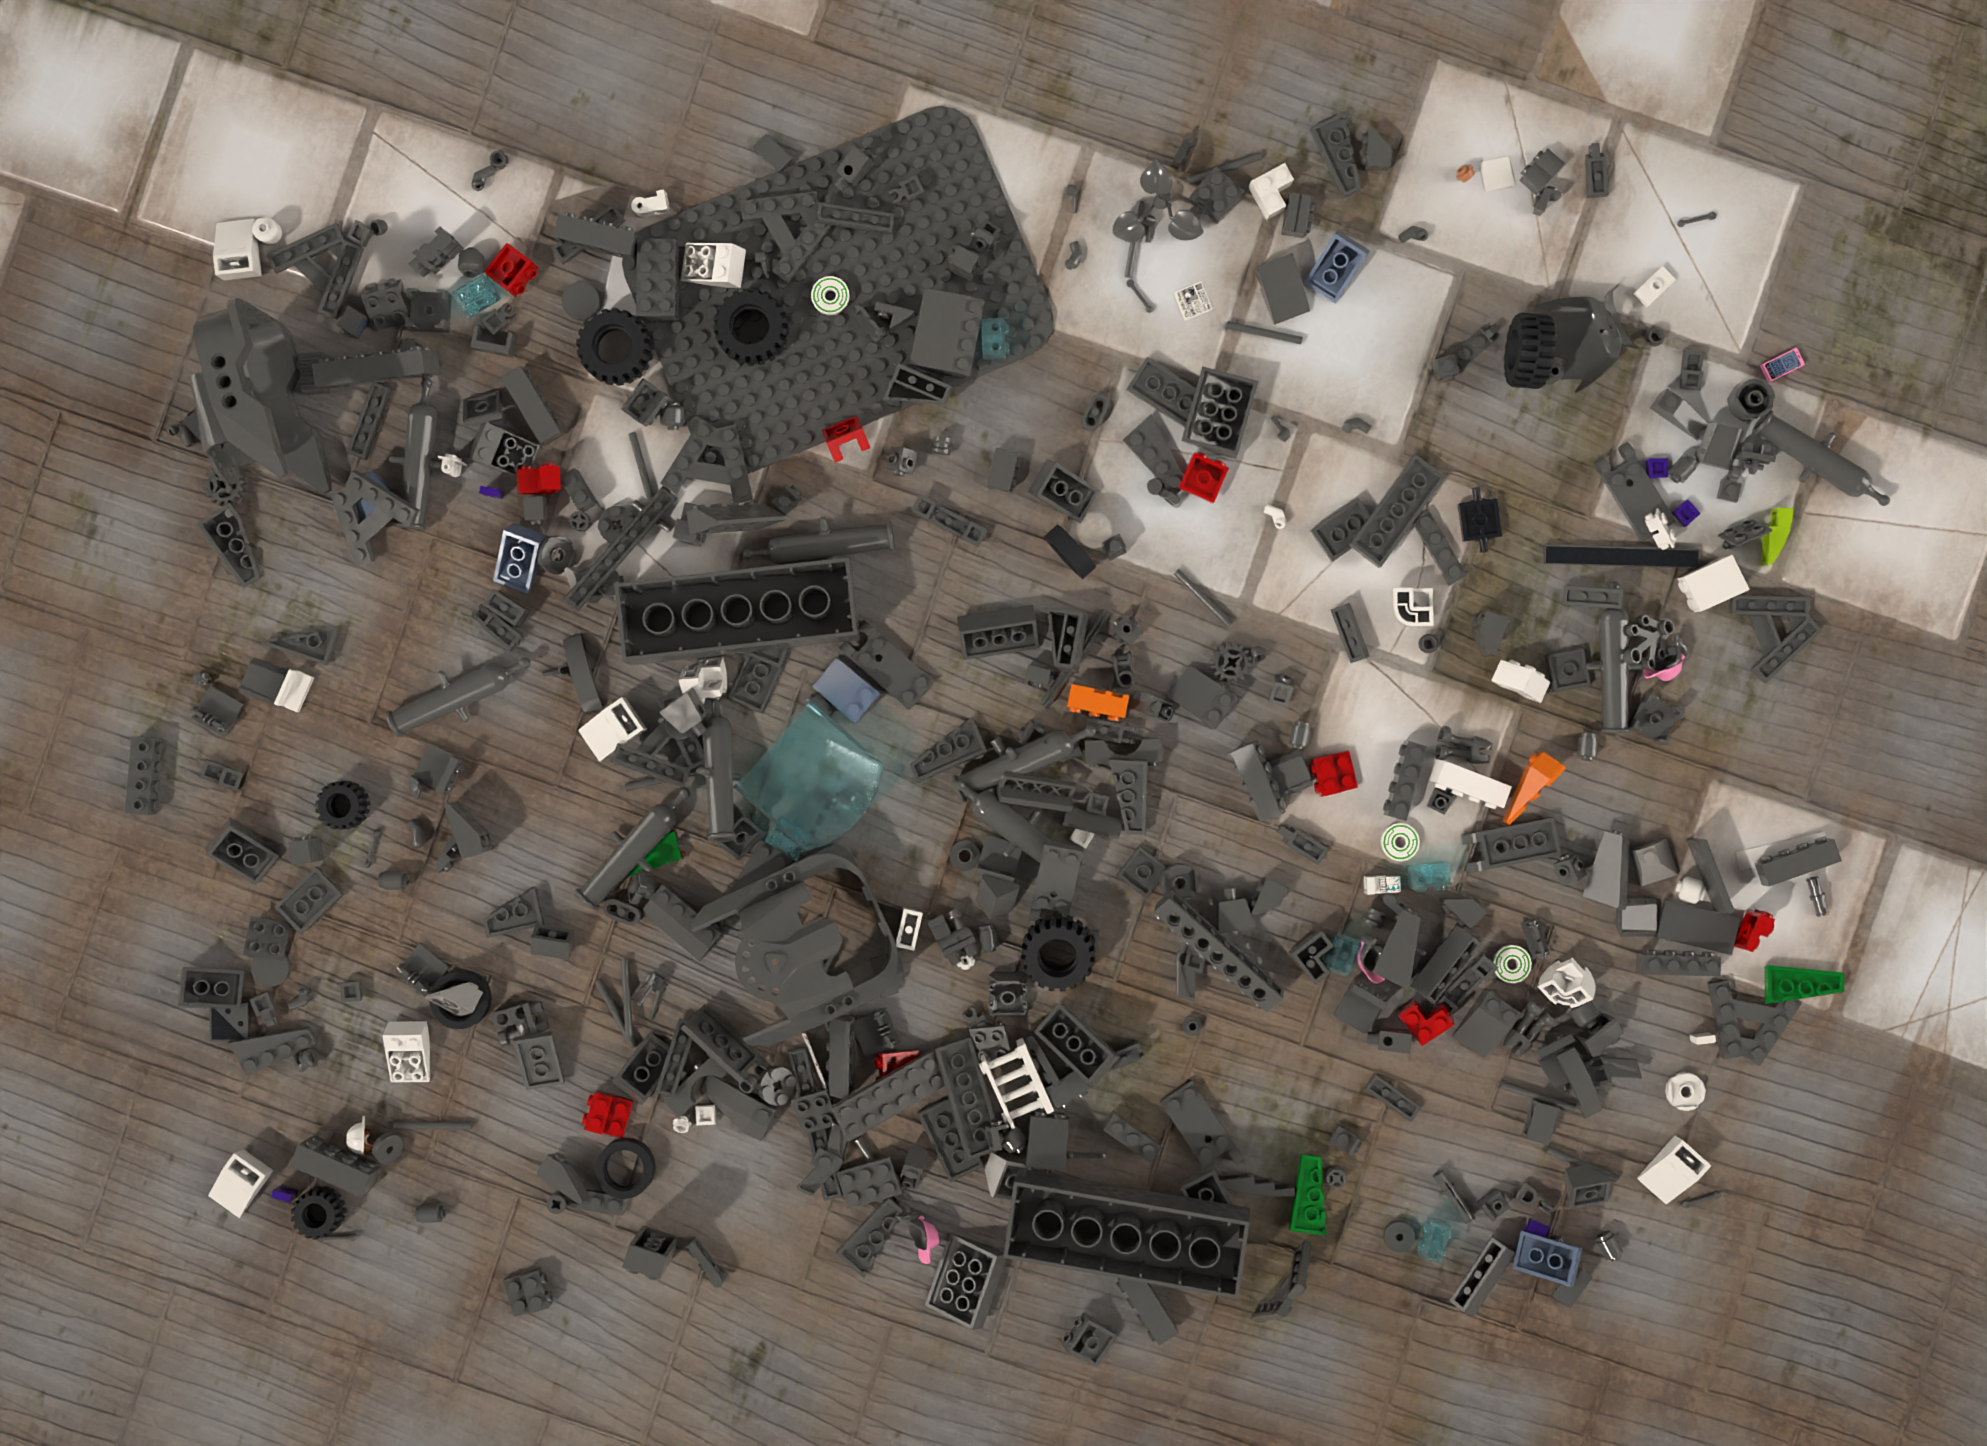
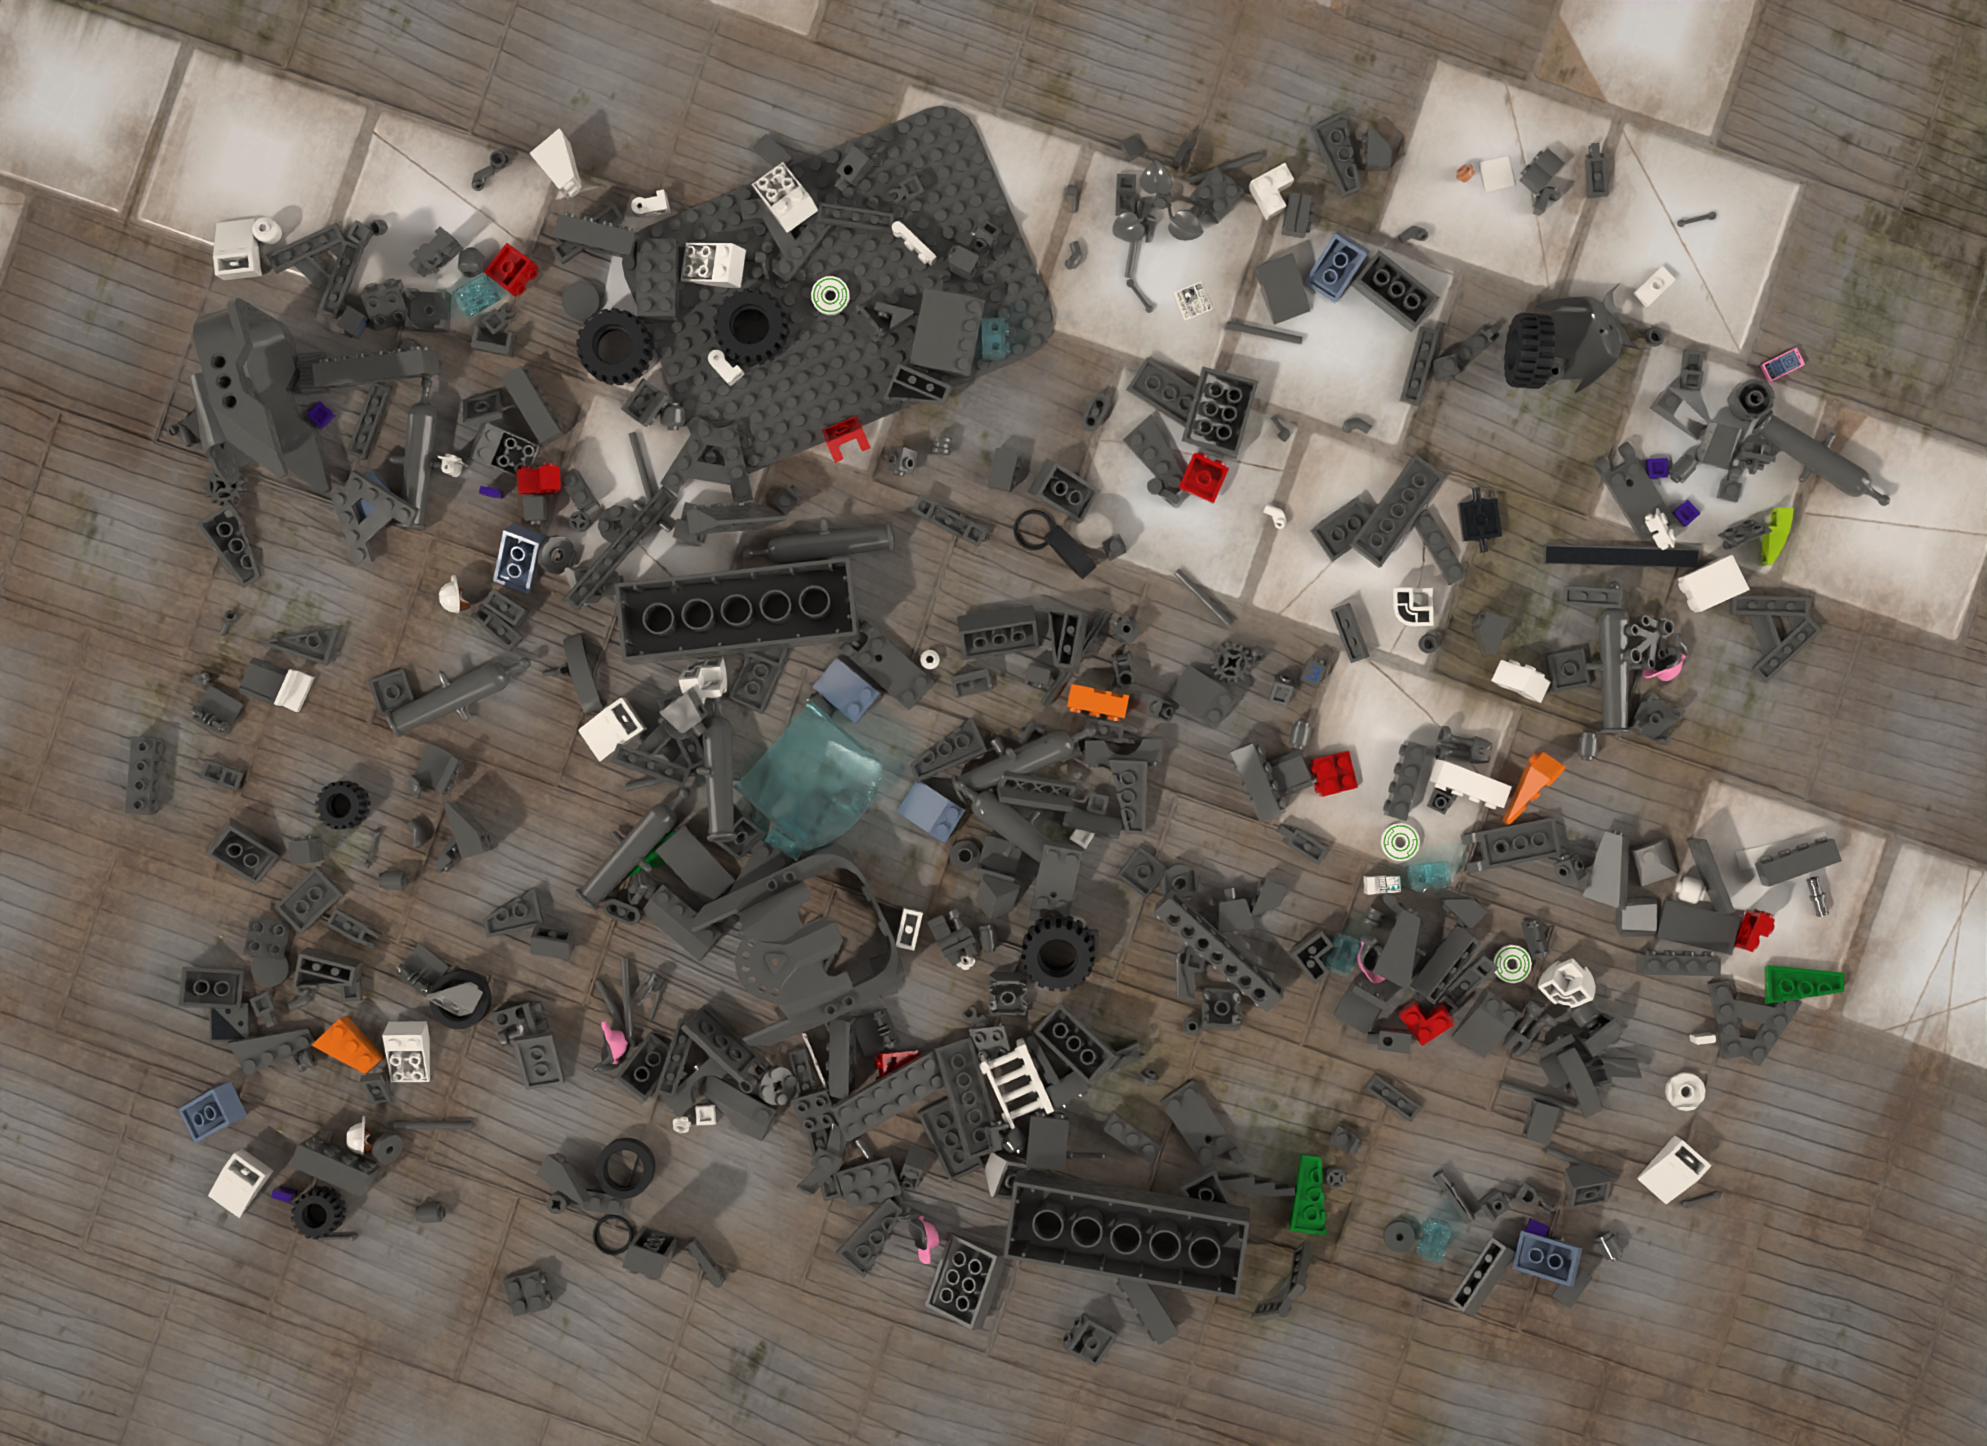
red plate [582,1090,634,1138] -> none
none -> sand blue slope [178,1082,247,1143]
none -> dark grey hand [220,610,239,636]
none -> dark grey wedge [292,947,363,990]
none -> dark purple tile [307,401,336,429]
none -> orange wedge [312,1016,386,1074]
none -> dark grey hinge [326,908,383,949]
none -> dark grey slope [360,1072,392,1104]
none -> dark grey tile [368,668,417,717]
none -> white piece [439,575,470,613]
none -> white slope [530,129,582,199]
none -> hair [593,1021,628,1072]
none -> black tyre [593,1215,633,1255]
none -> dark grey tile [655,825,736,905]
none -> white leg [708,350,744,387]
none -> white slope [752,162,818,233]
none -> white plate [892,221,937,266]
none -> sand blue slope [897,781,966,843]
none -> white plate [920,650,940,669]
none -> dark grey hinge [950,669,993,698]
none -> black tyre [1013,510,1054,550]
none -> dark grey slope [1115,174,1136,216]
none -> dark grey slope [1120,136,1146,162]
none -> dark grey plate [1140,1069,1159,1086]
none -> dark grey slope [1202,988,1242,1032]
none -> dark grey brick [1297,657,1327,688]
none -> dark grey brick [1351,250,1440,332]
none -> dark grey plate [1399,326,1439,406]

